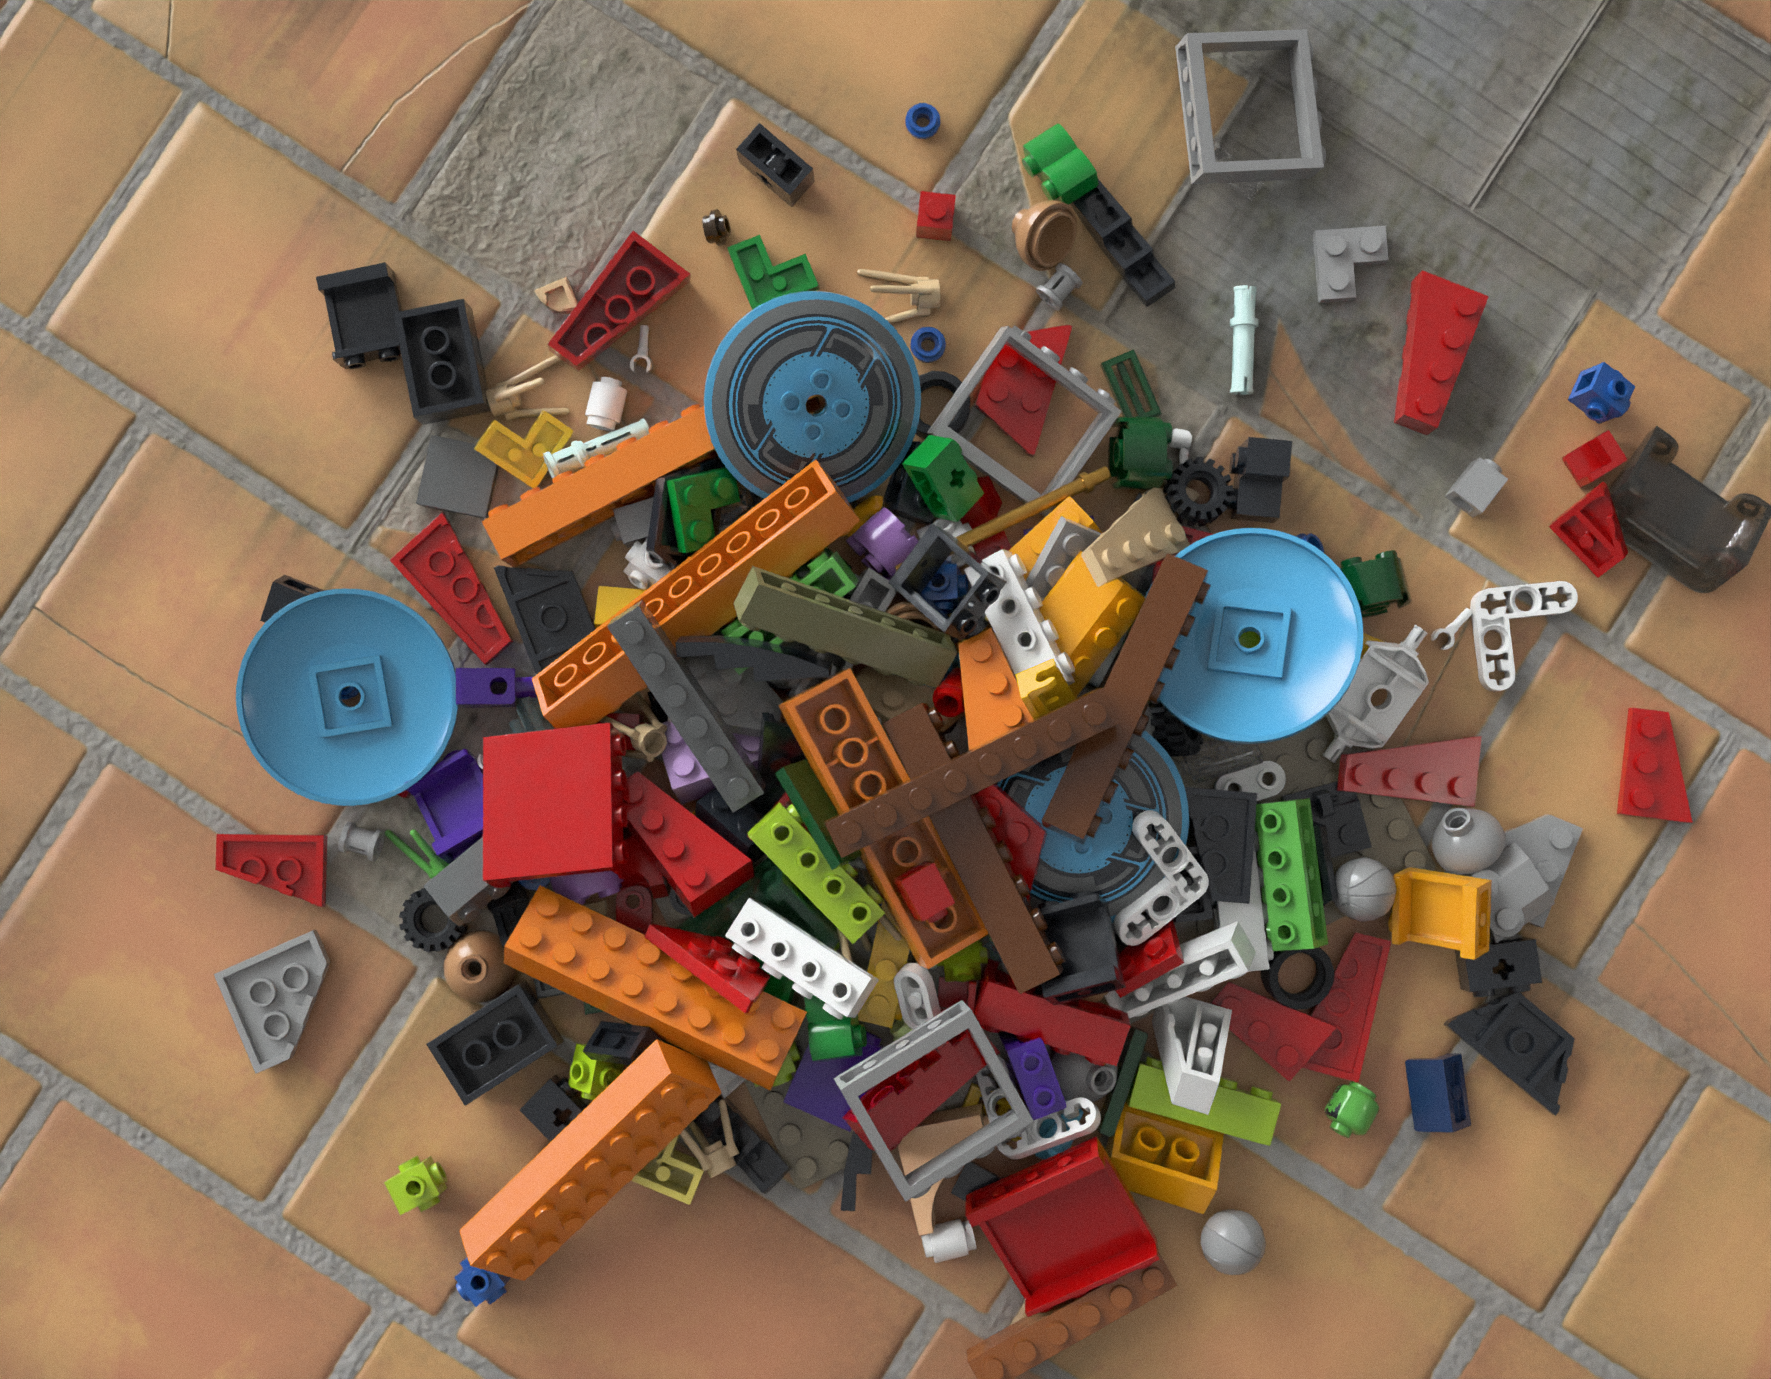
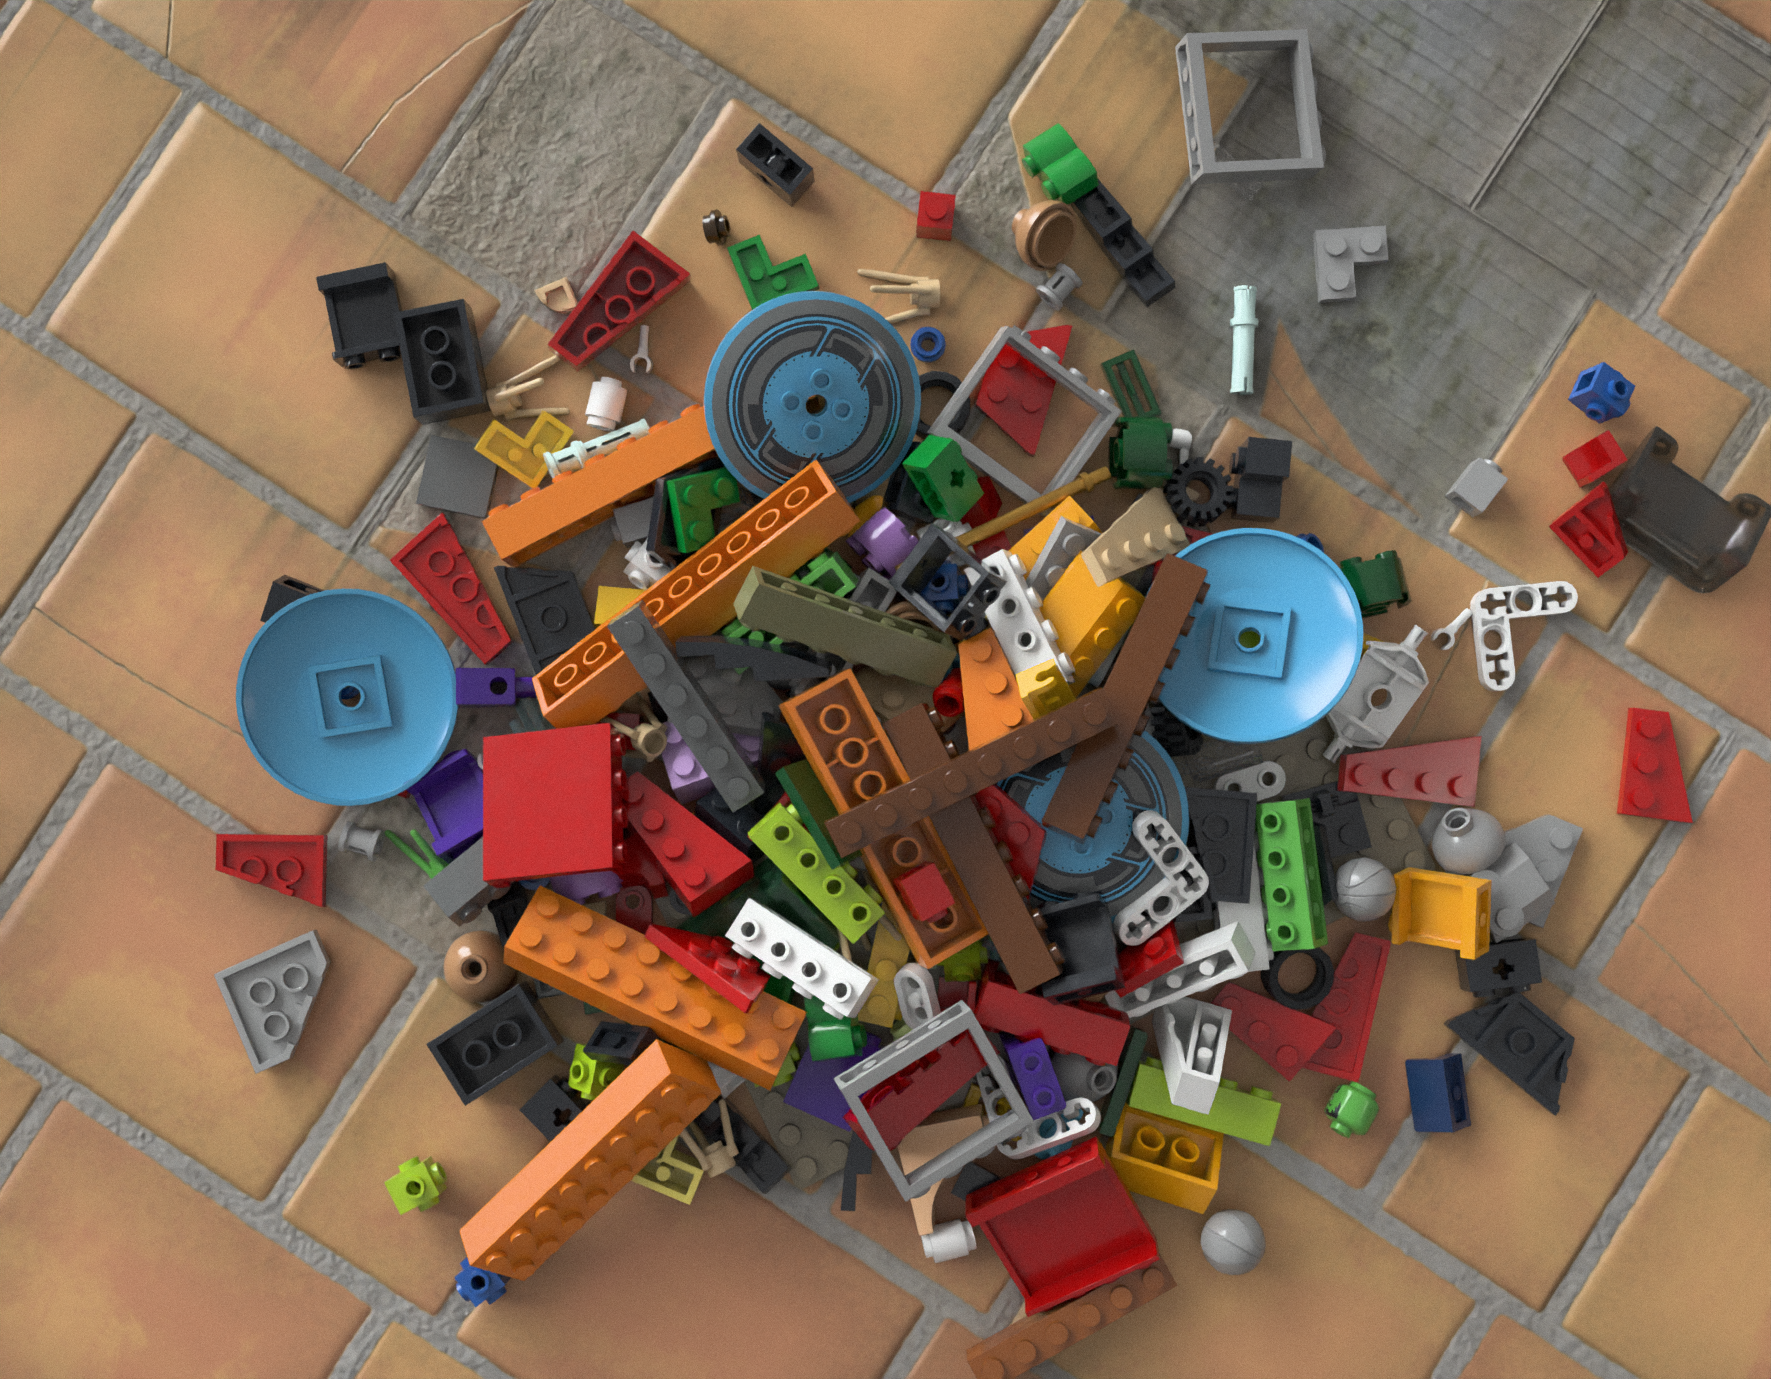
black tyre [399,888,468,952] -> none
blue plate [905,103,940,139] -> none
red wedge [1394,270,1489,436] -> none

